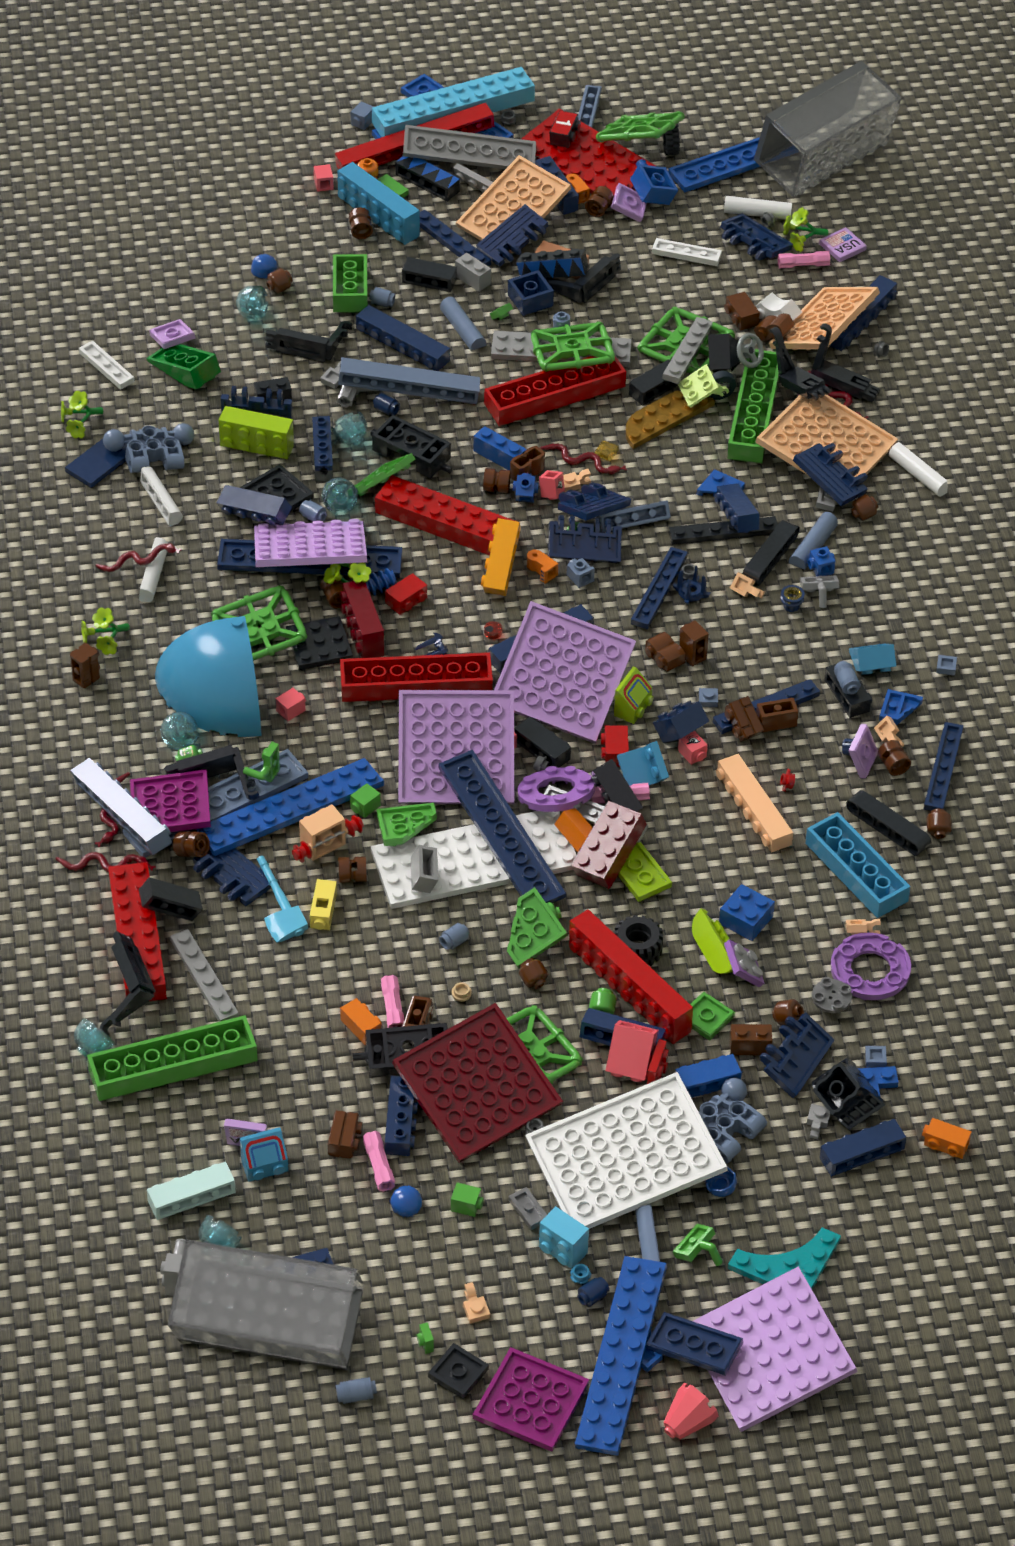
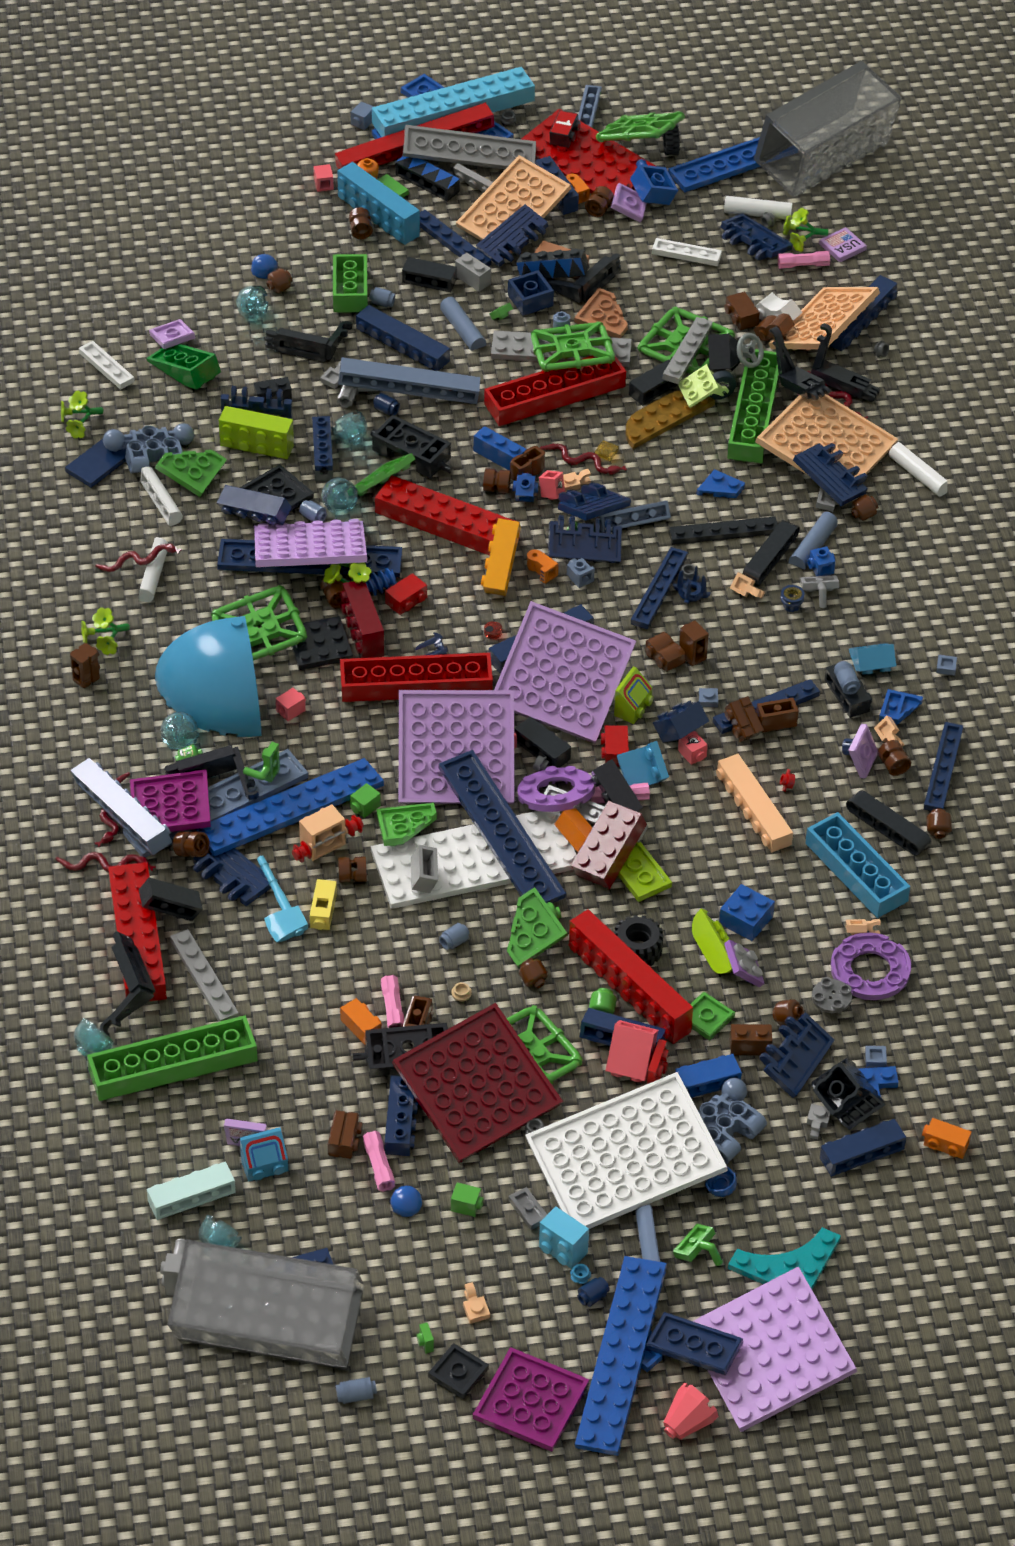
dark blue brick [714,483,759,533] -> none
none -> bright green plate [155,450,227,497]
none -> nougat plate [574,288,628,338]

